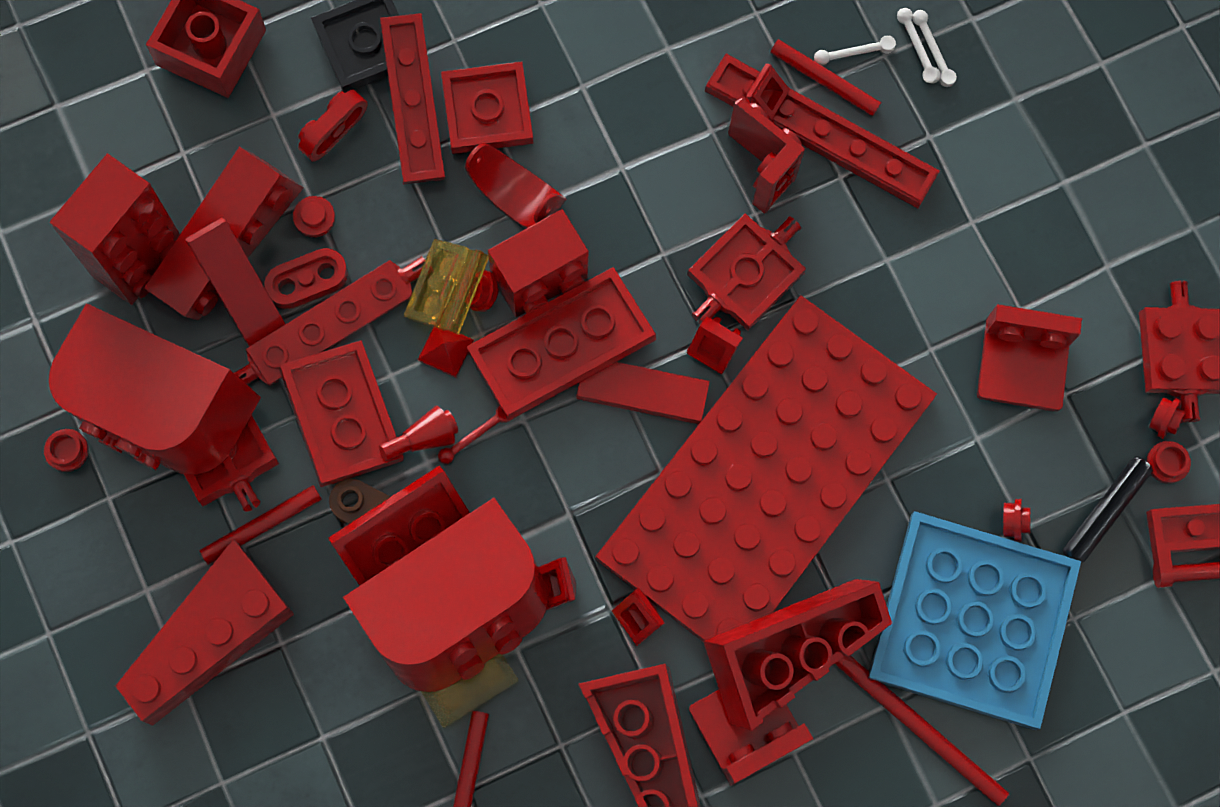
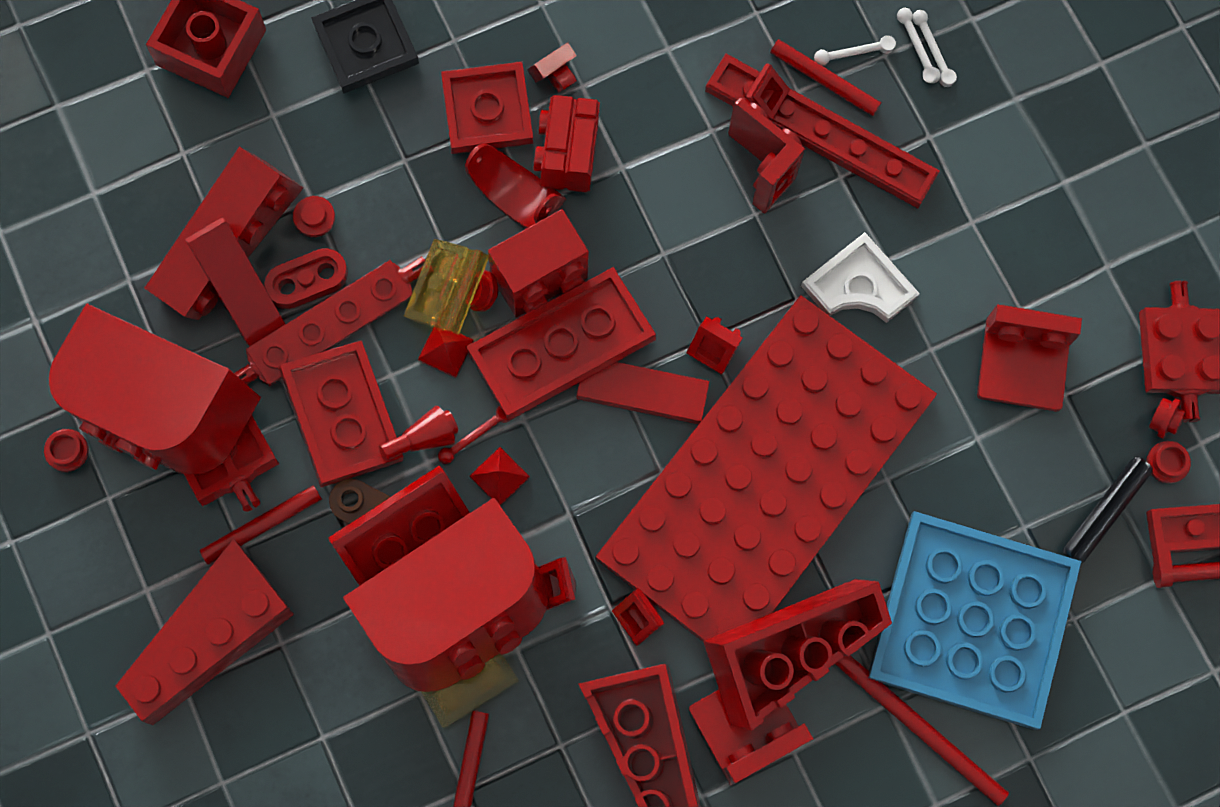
red brick [49,153,180,305] -> none
red plate [298,90,368,161] -> none
red plate [380,13,445,185] -> none
red plate [687,213,806,330] -> none
red plate [1003,499,1031,542] -> none
none -> red slope [469,447,530,506]
none -> tile [527,42,577,93]
none -> red brick [534,95,600,192]
none -> white tile [801,232,920,323]

